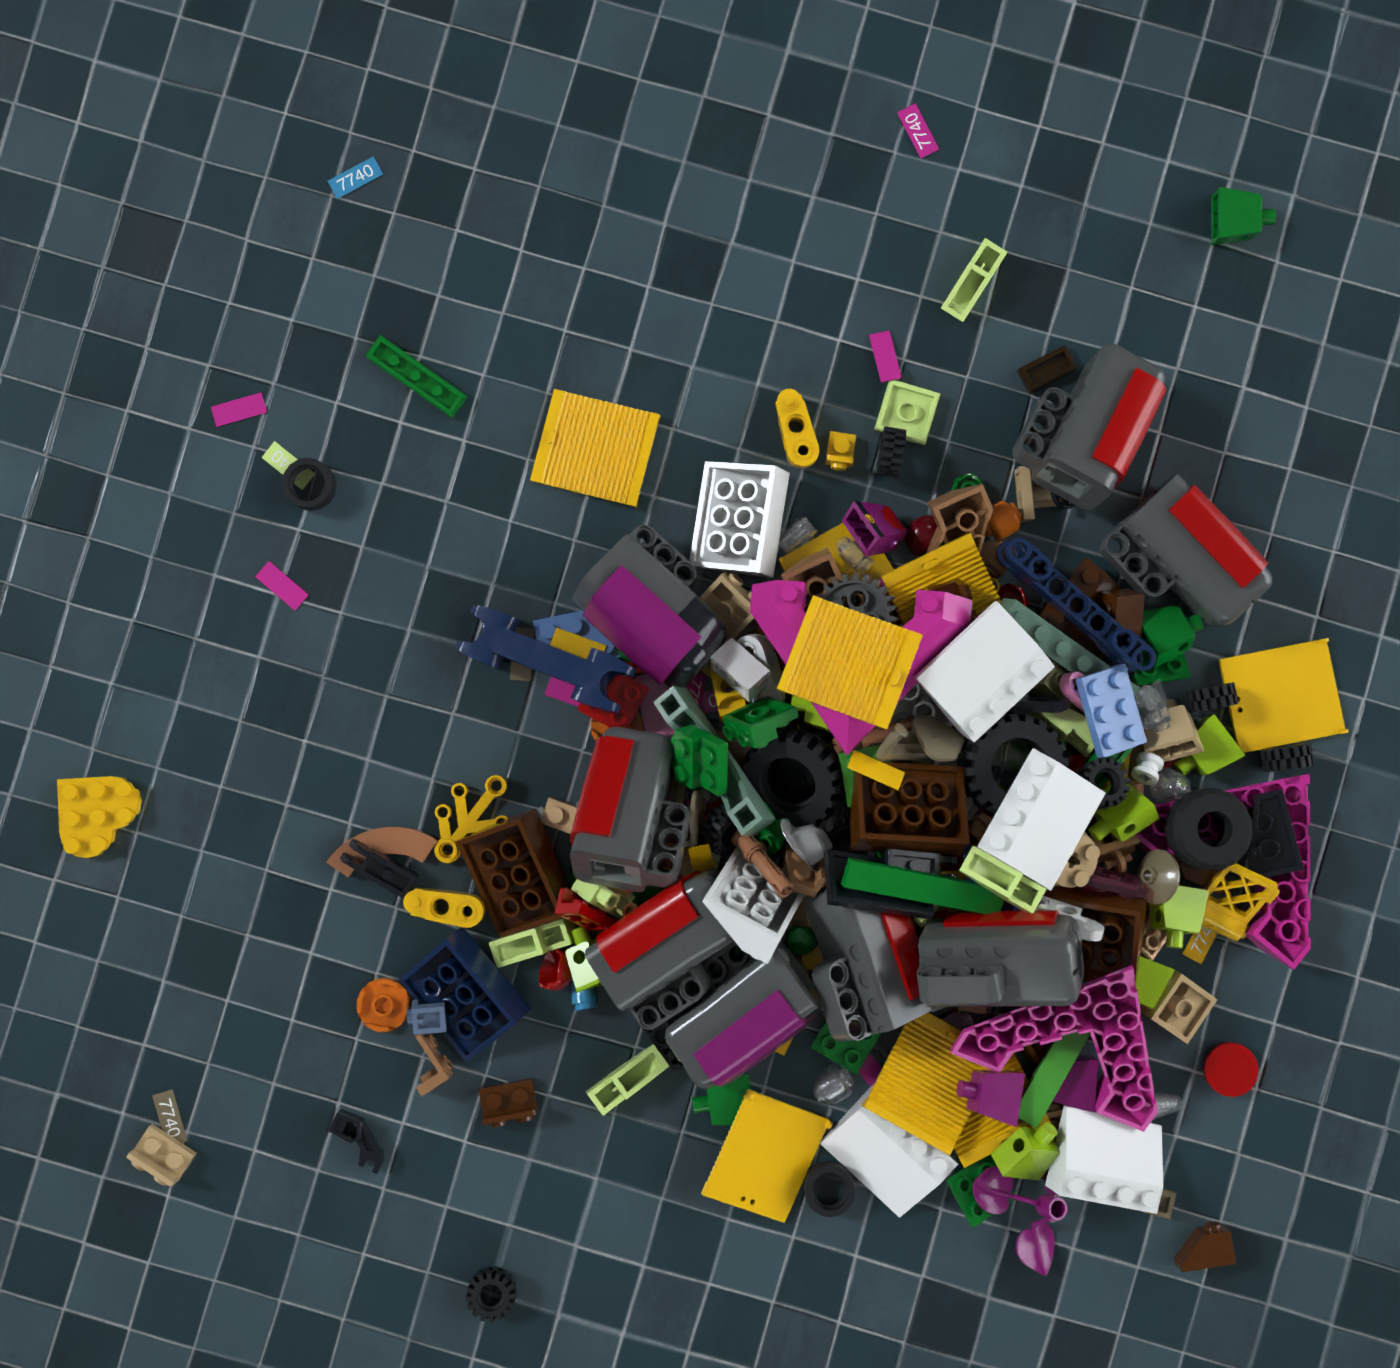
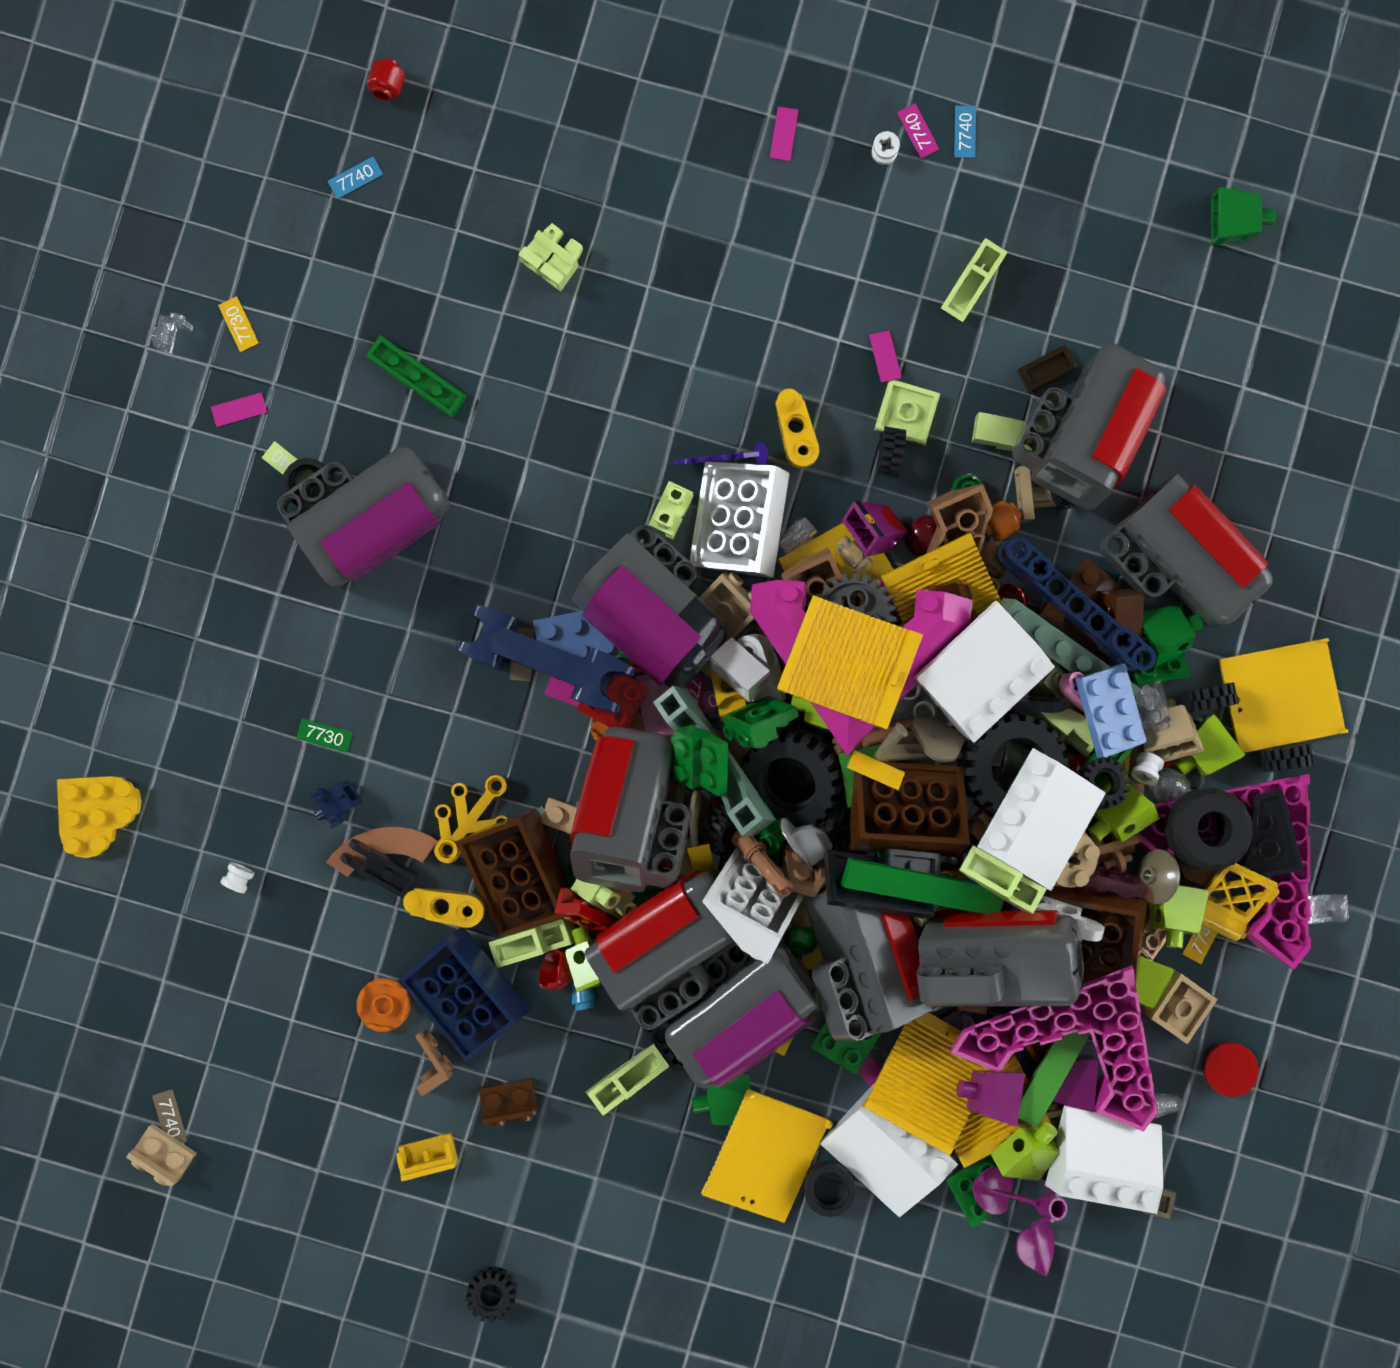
dark pink sticker [255,561,308,611] -> none
black piece [328,1109,385,1174] -> none
sand blue bracket [407,1000,447,1035] -> none
yellow door [530,389,661,508] -> none
yellow sticker [550,627,606,659] -> none
clear head [813,1064,854,1106] -> none
yellow bracket [825,431,856,471] -> none
reddish brown slope [1174,1221,1236,1272] -> none
none -> clear bracket [152,313,193,354]
none -> yellow sticker [218,296,259,352]
none -> white wheel [220,862,255,893]
none -> dark grey piece [277,447,450,589]
none -> green sticker [296,718,353,753]
none -> dark blue piece [310,780,363,828]
none -> red head [367,58,405,101]
none -> yellow hinge [396,1133,458,1181]
none -> yellowish green hips [518,223,583,292]
none -> yellowish green hips [648,481,694,541]
none -> dark purple piece [674,442,769,465]
none -> dark pink sticker [770,107,799,161]
none -> white wheel [871,131,900,165]
none -> dark azure sticker [954,105,976,158]
none -> yellowish green slope [972,412,1044,453]
none -> clear bracket [1308,893,1349,924]

